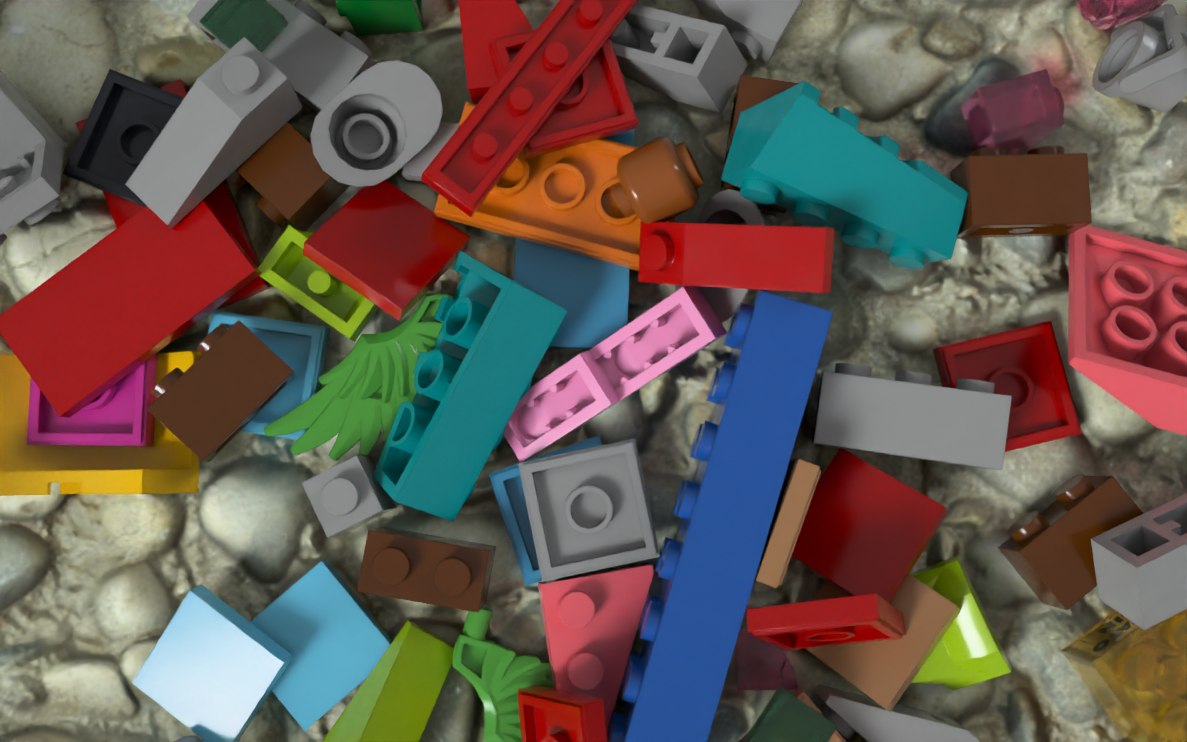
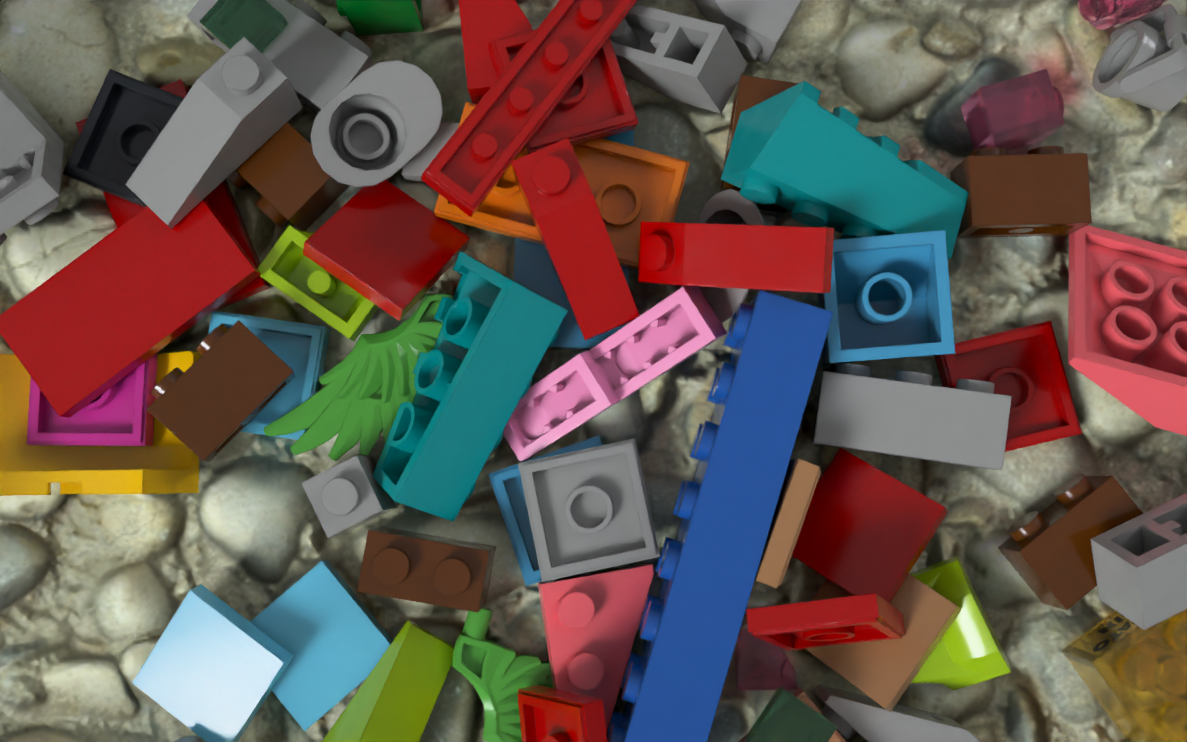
dark orange head [611,137,705,224] -> none
none -> red slope [511,138,640,341]
none -> dark azure slope [818,230,955,364]

